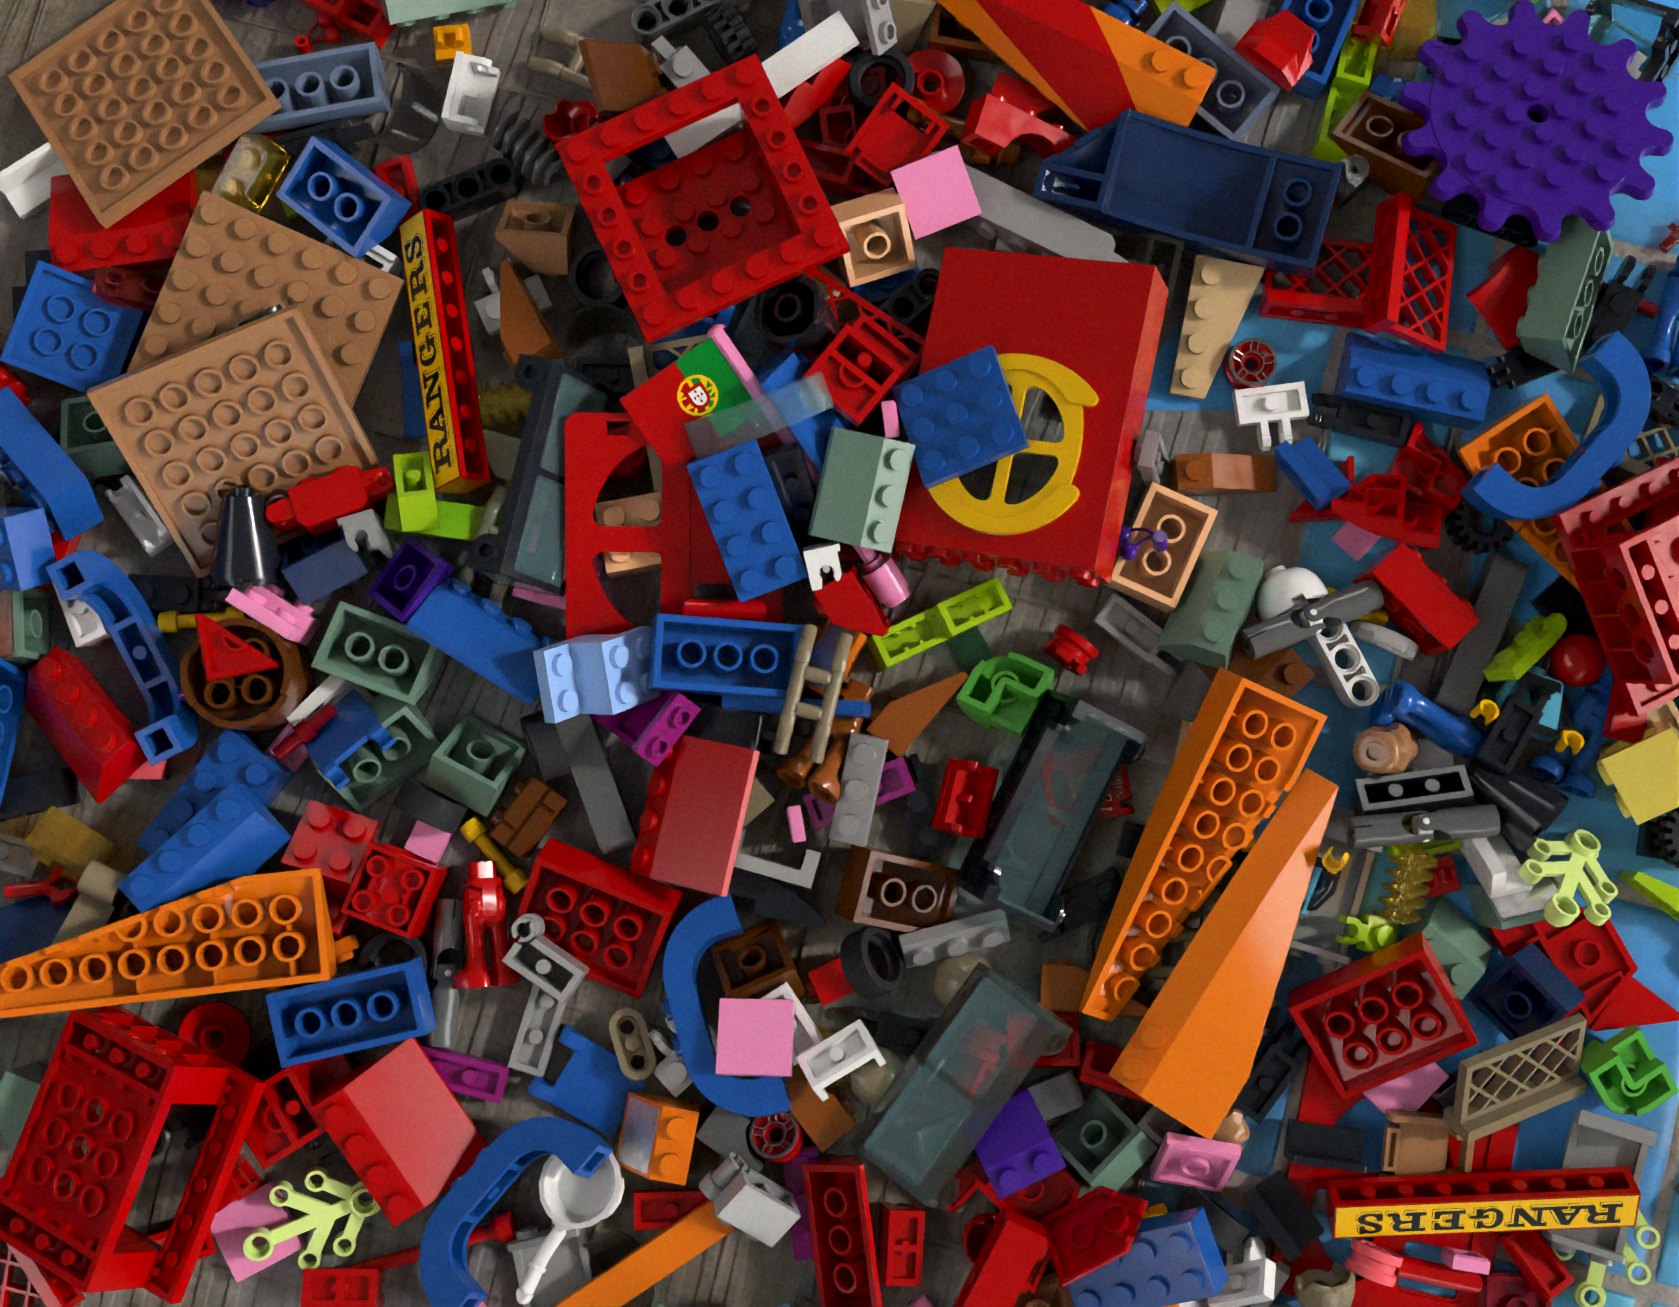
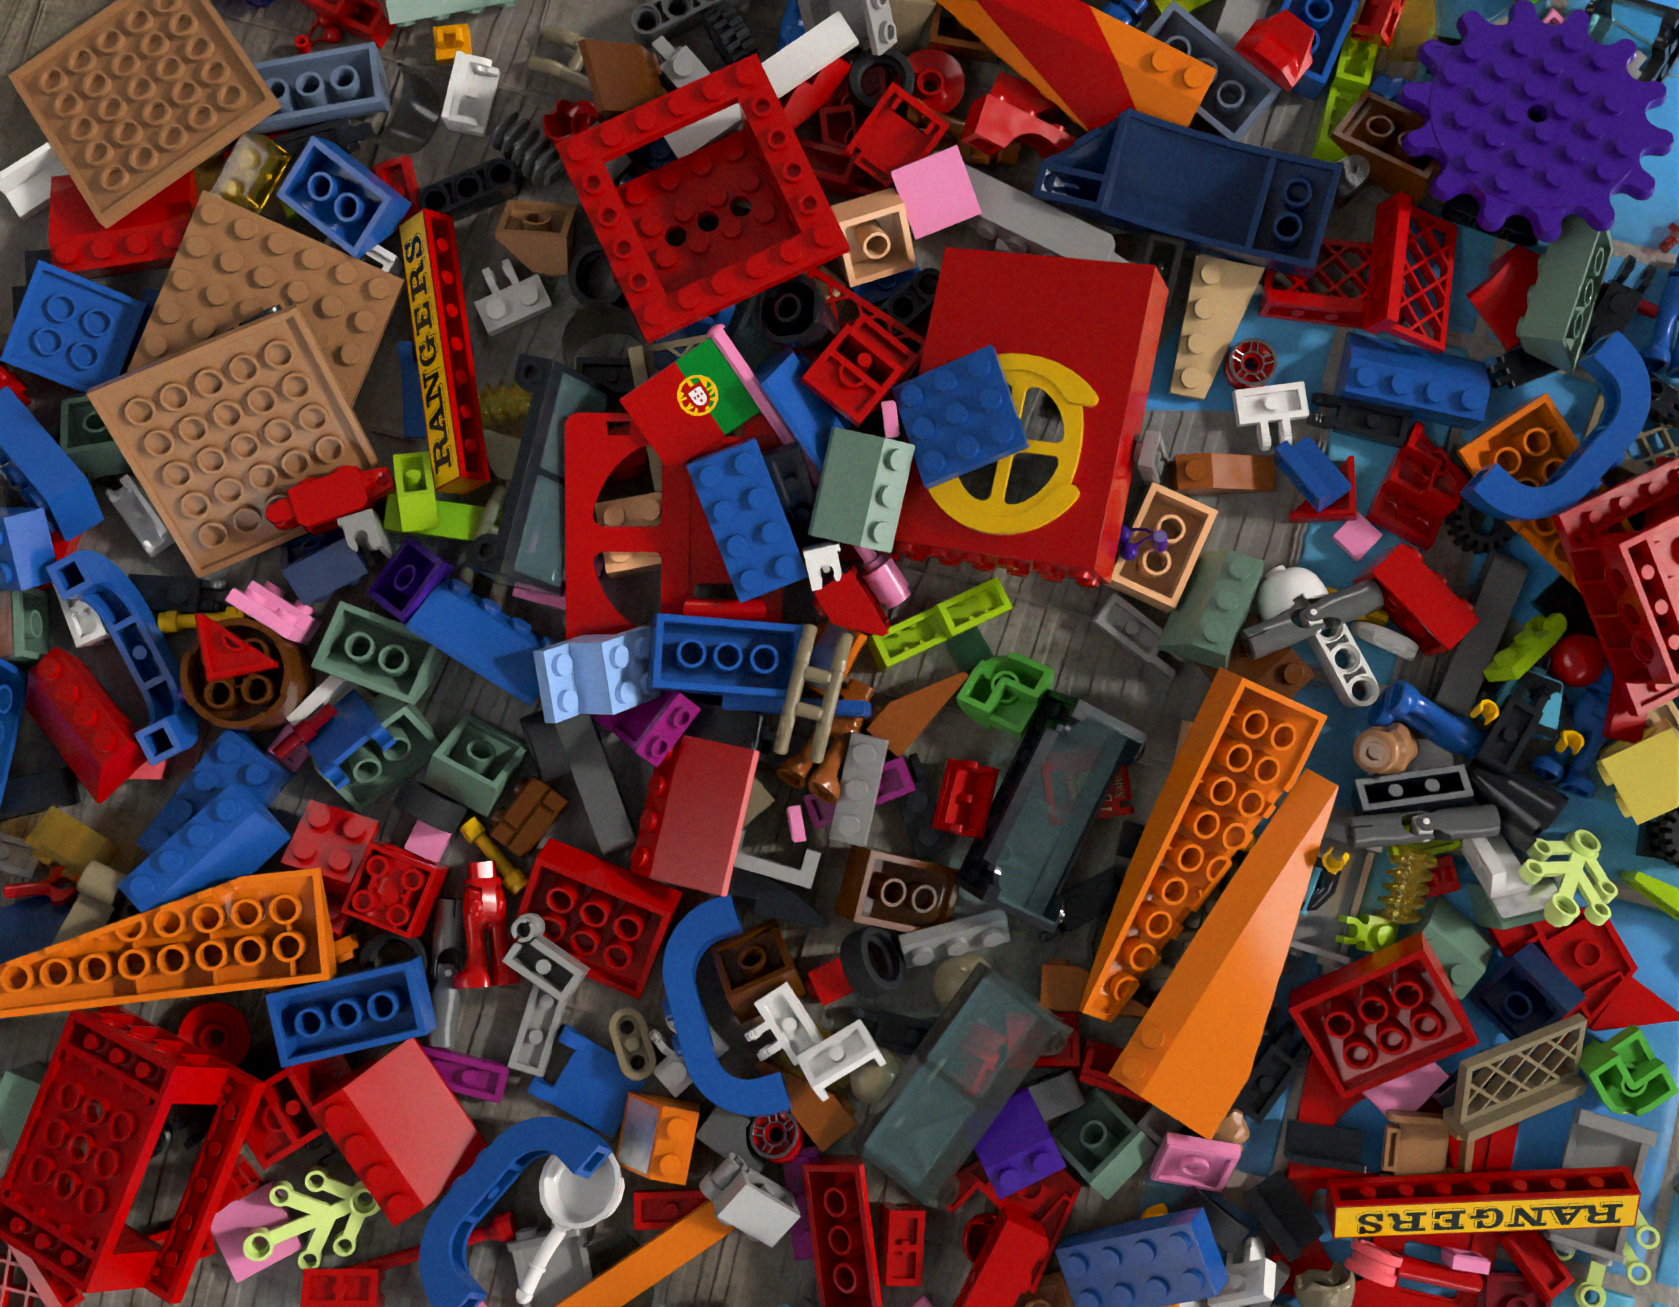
clear red plate [92,266,164,312] -> none
black cone [209,485,284,587] -> none
dark orange slope [500,259,565,371] -> none
clear light blue slope [683,371,835,458] -> none
bright pink tile [715,998,795,1077] -> none
red tile [1039,1186,1148,1287] -> none
red wheel [1042,624,1099,676] -> none
red slope [1331,474,1443,549] -> none

